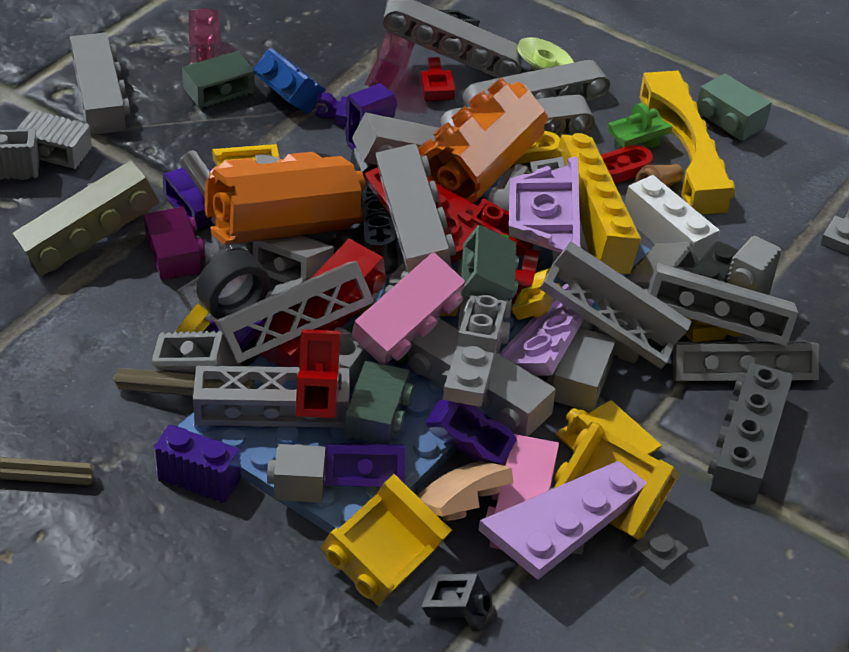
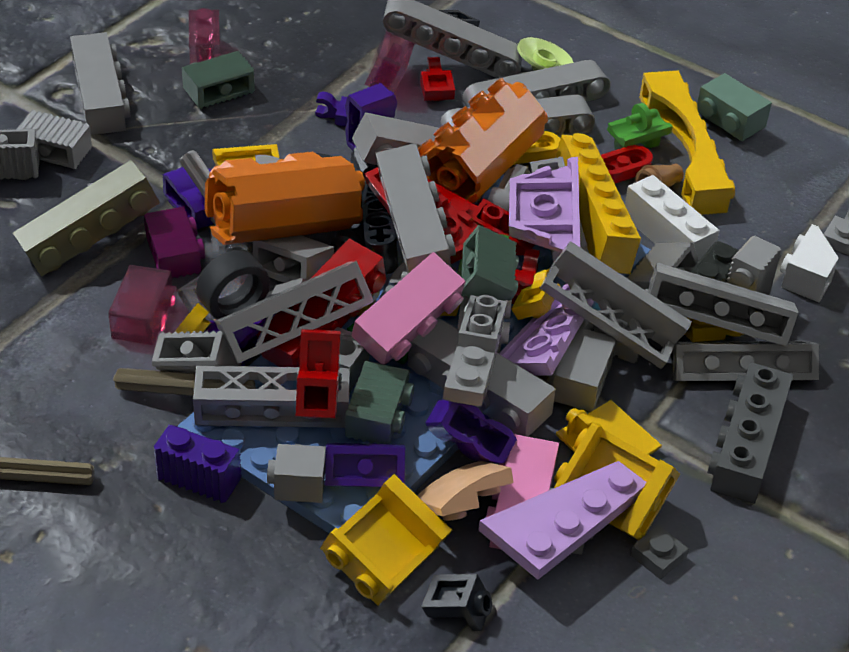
blue brick [254,48,326,114] -> none
none -> clear pink brick [108,265,177,345]
none -> white slope [780,224,839,303]

